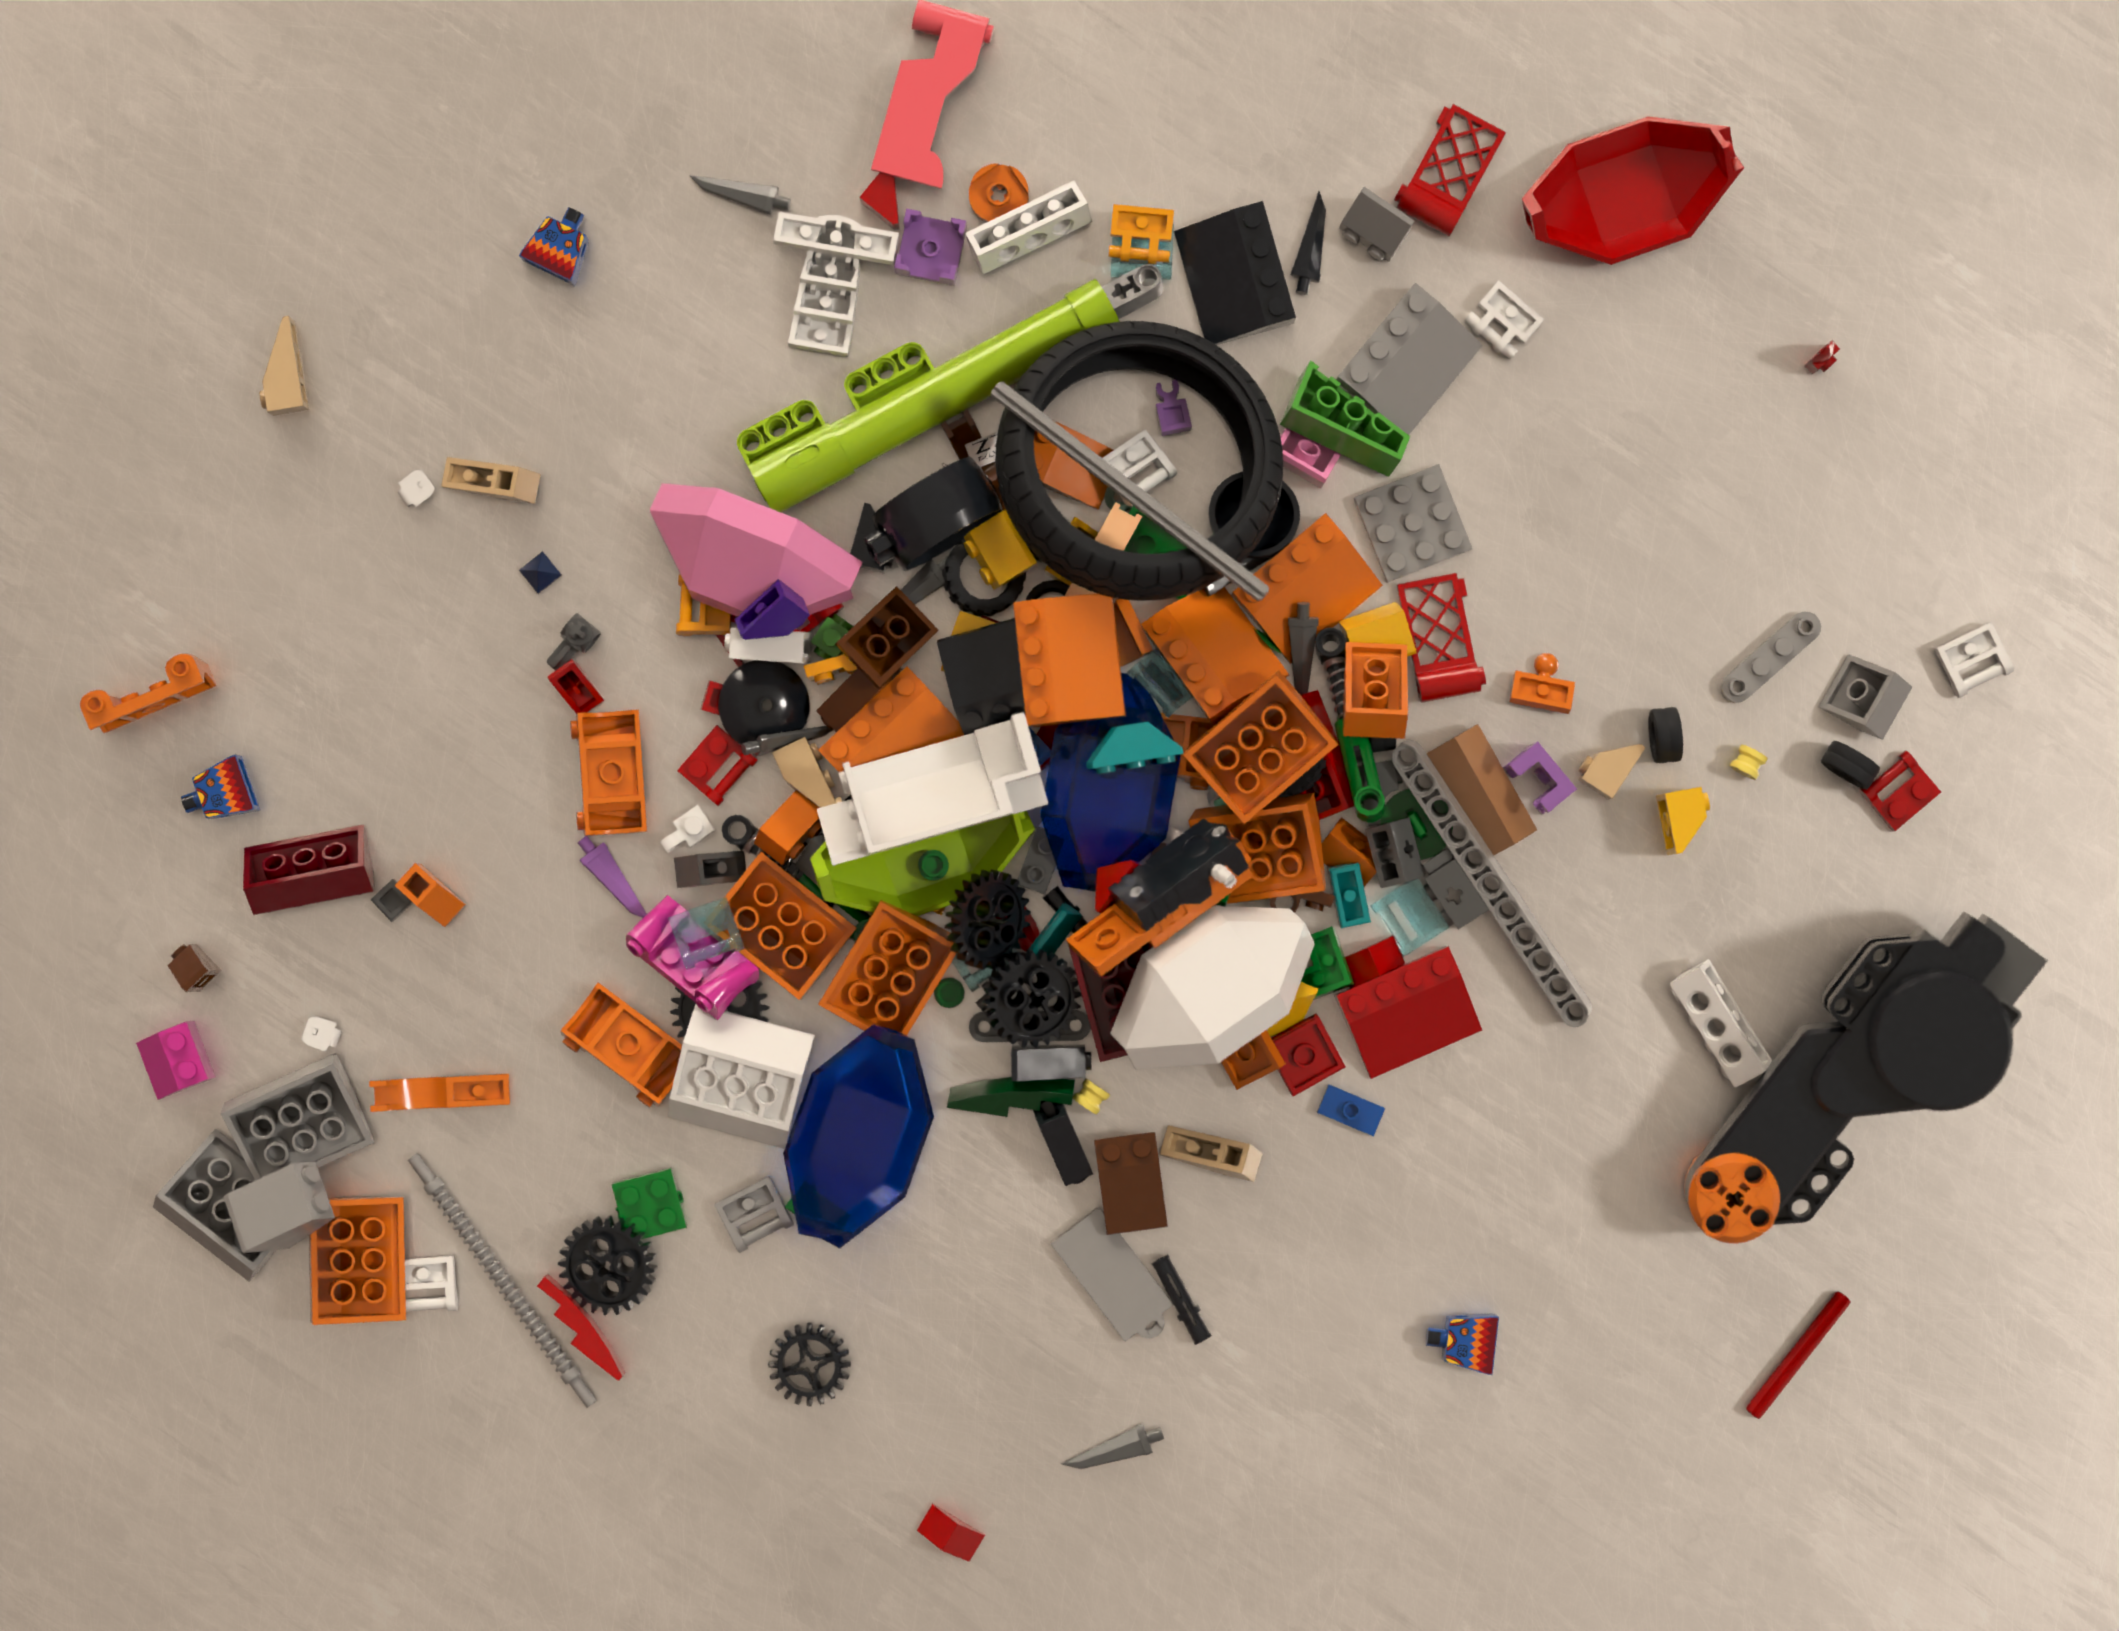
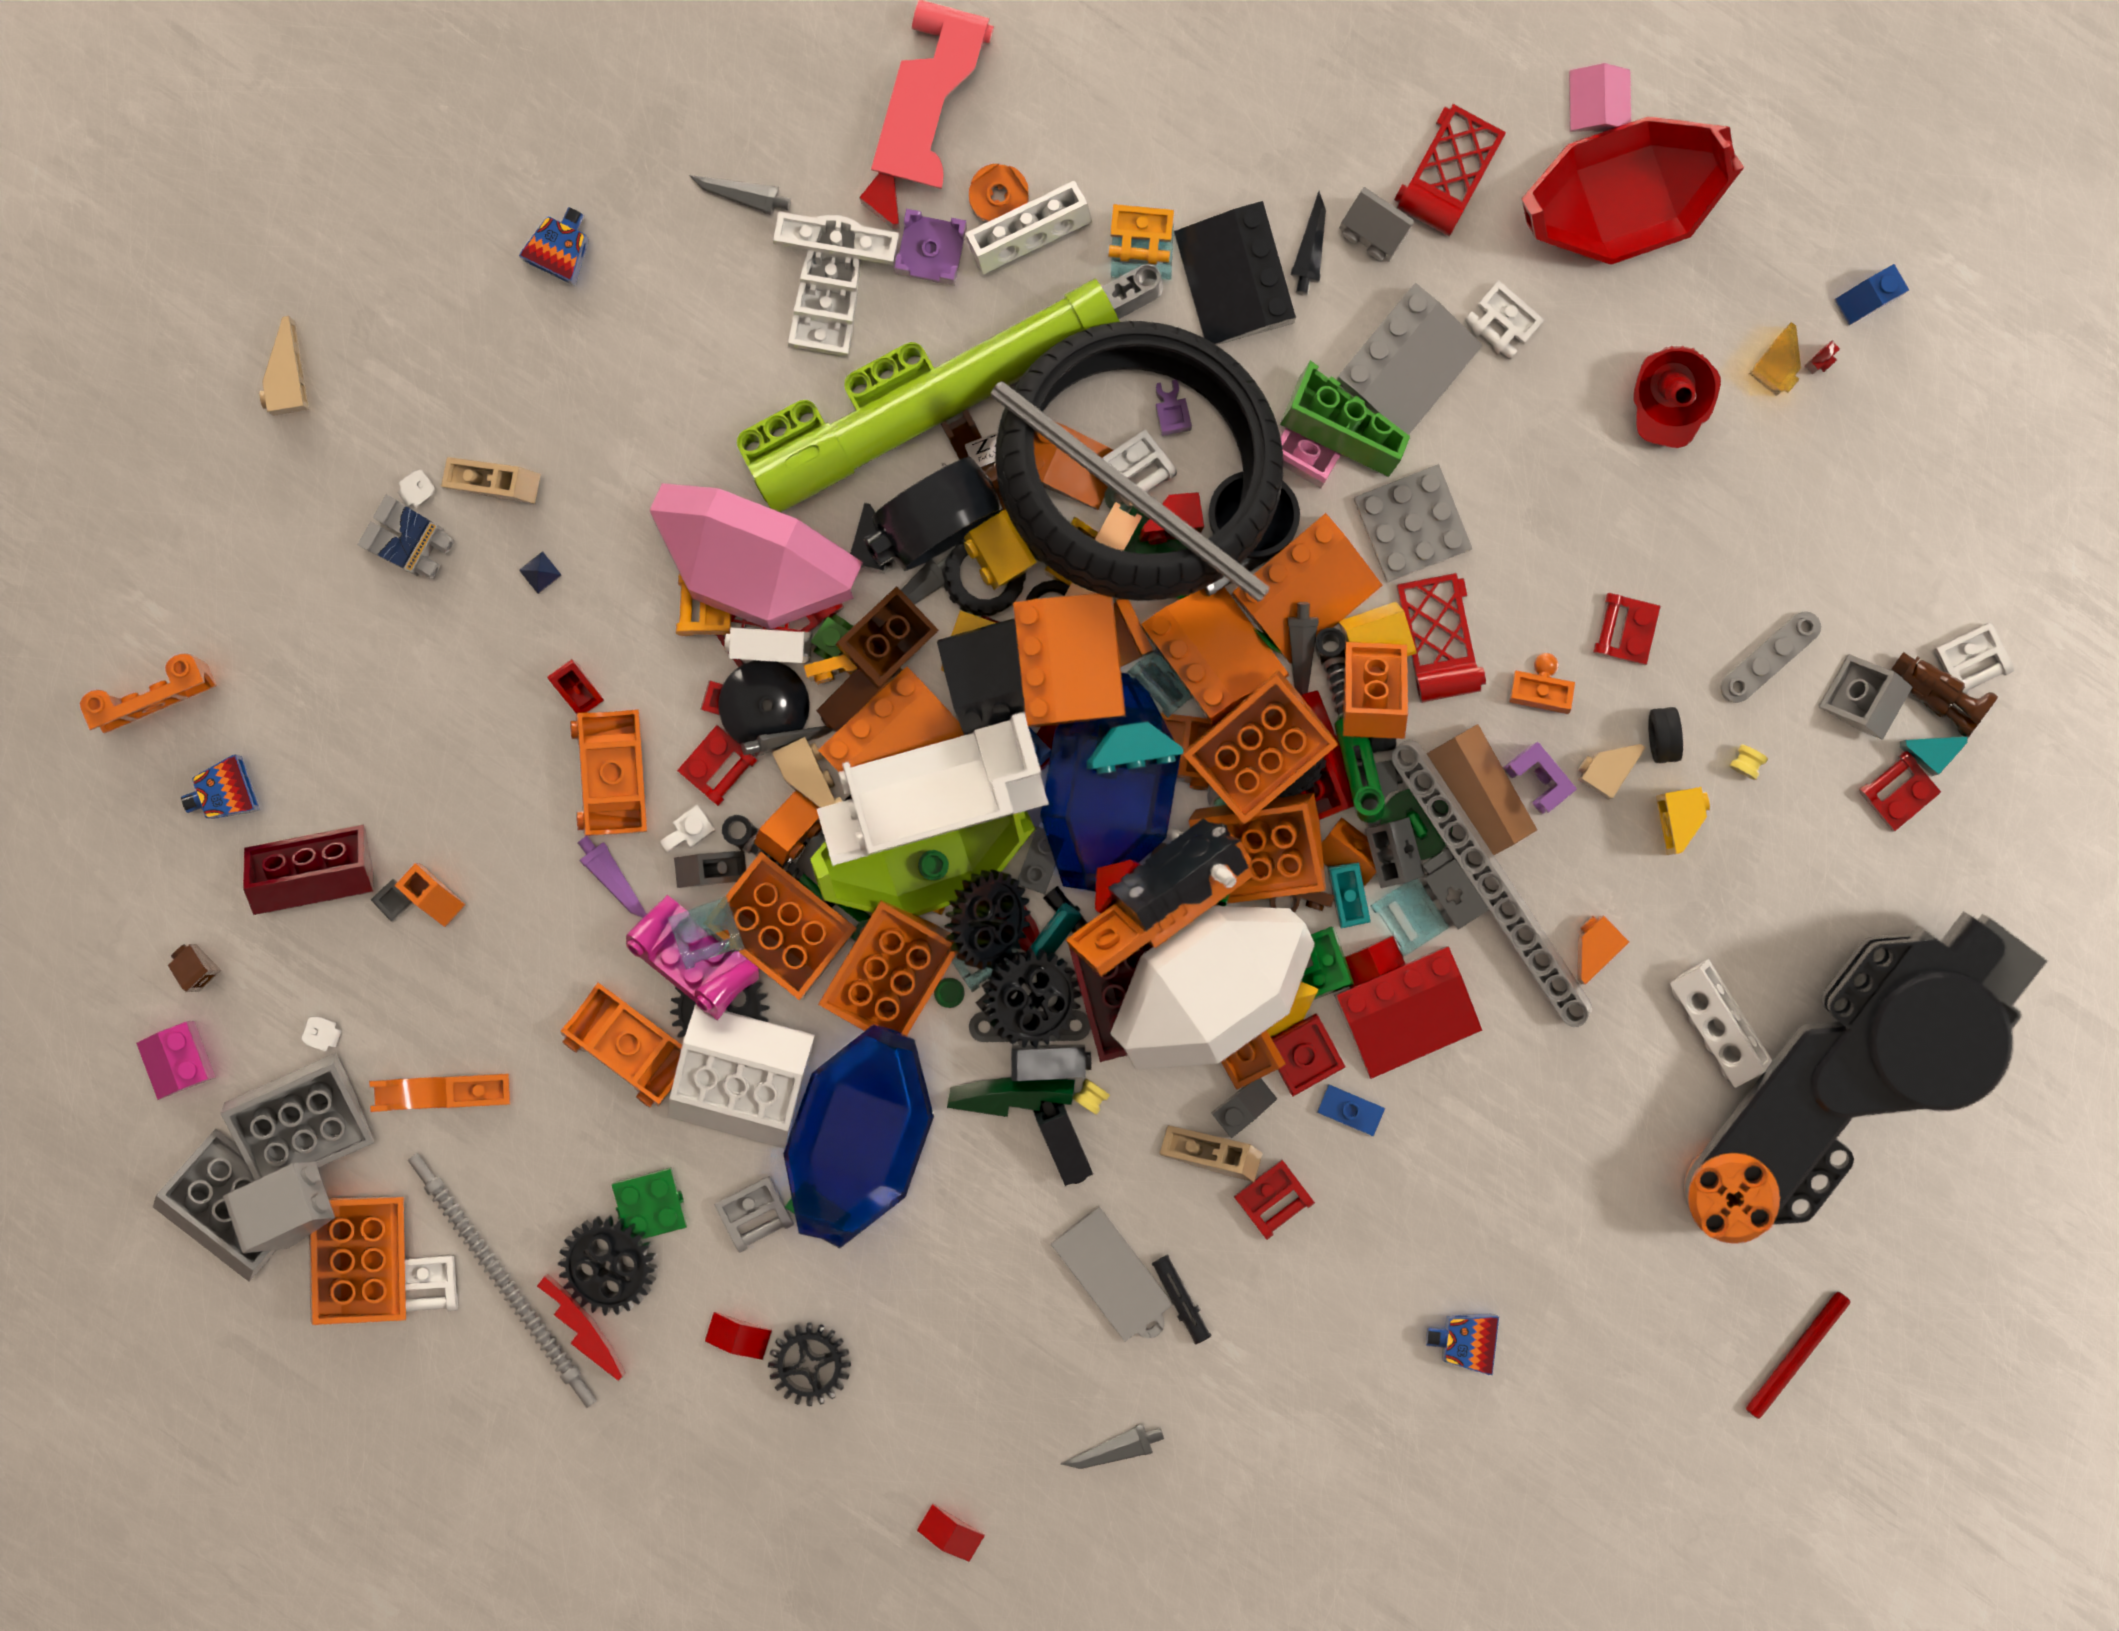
dark grey axle [547,613,601,671] -> none
dark purple slope [735,579,810,640] -> none
reddish brown slope [1094,1132,1168,1235] -> none
black tyre [1821,741,1880,790] -> none
none -> hips [357,494,454,579]
none -> red slope [705,1312,772,1360]
none -> red slope [1139,492,1204,545]
none -> dark grey slope [1211,1078,1277,1139]
none -> red plate [1234,1159,1315,1240]
none -> bright pink slope [1569,63,1631,132]
none -> orange slope [1577,916,1629,985]
none -> red plate [1593,593,1661,665]
none -> red piece [1633,346,1721,448]
none -> clear yellow slope [1748,322,1801,396]
none -> blue slope [1834,264,1909,326]
none -> reddish brown piece [1891,652,1998,739]
none -> teal slope [1900,737,1968,776]

